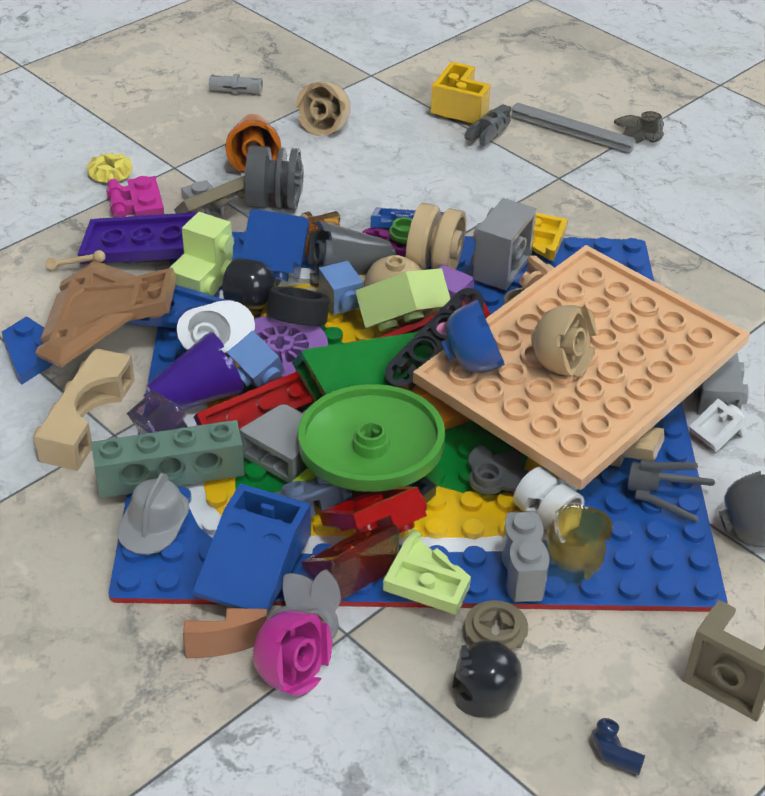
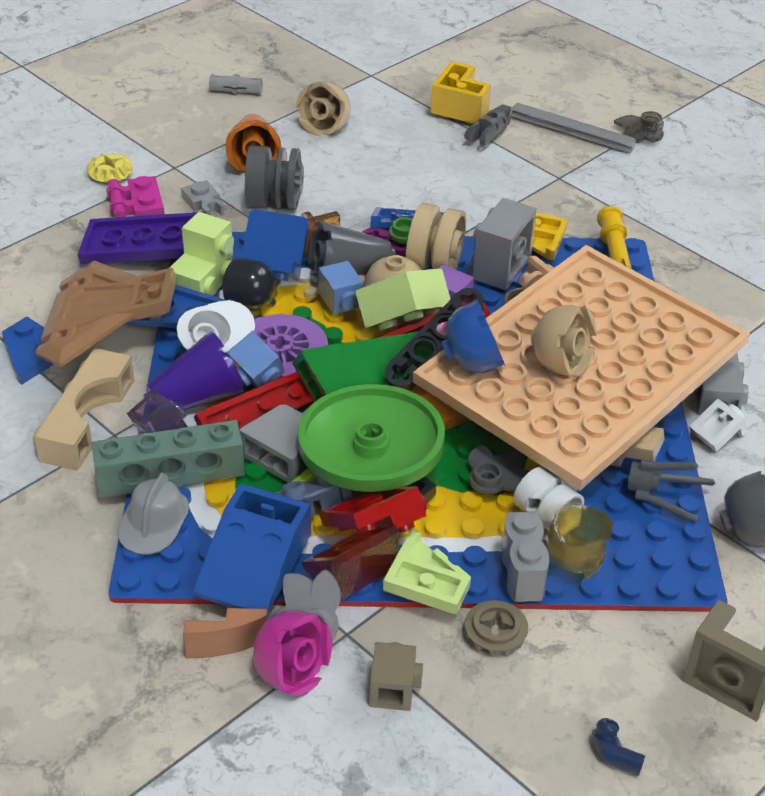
tan hinge [46,250,106,270] -> none
dark tan plate [174,175,245,213] -> none
black tyre [266,287,331,326] -> none
black helmet [452,640,522,717] -> none
none -> dark tan brick [369,642,423,711]
none -> yellow pin [597,206,633,270]

